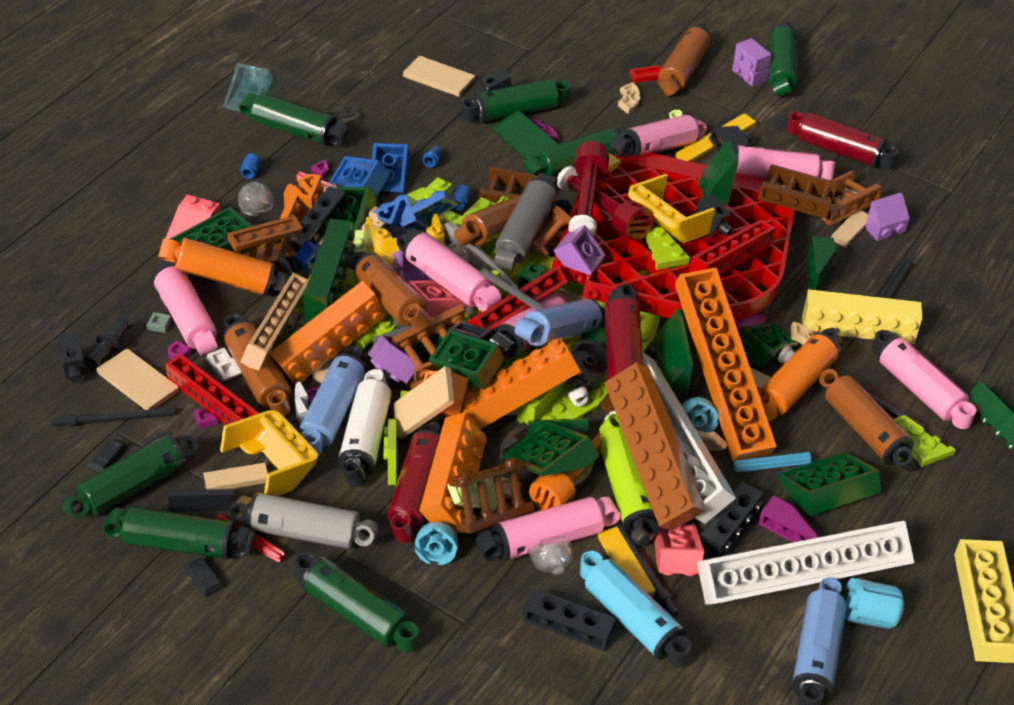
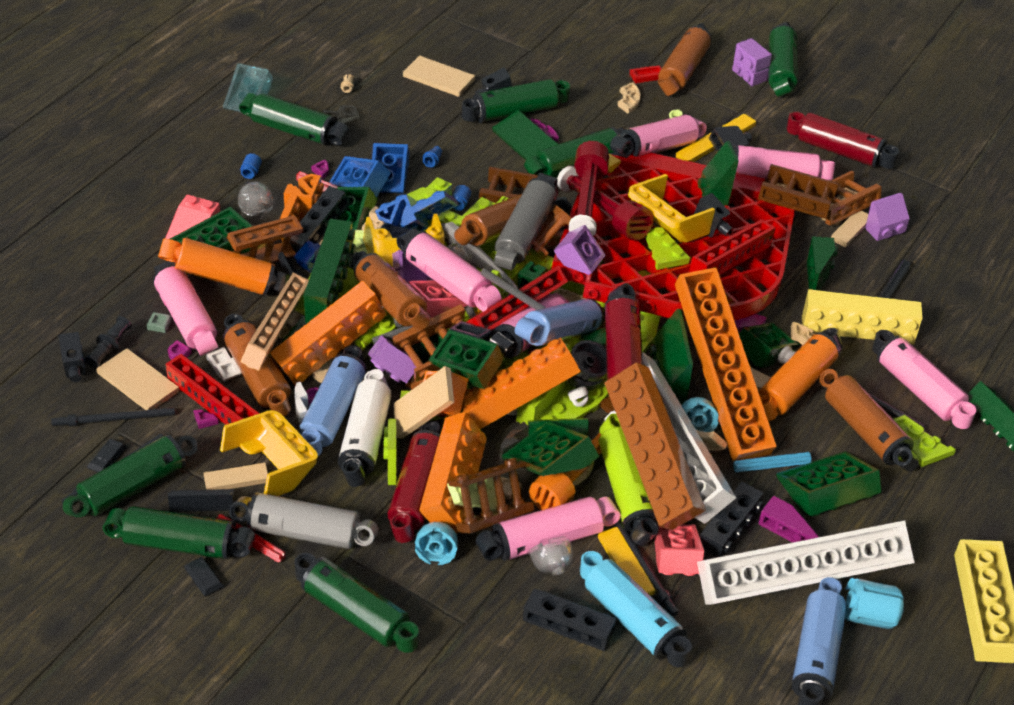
none -> tan pin [341,74,354,93]

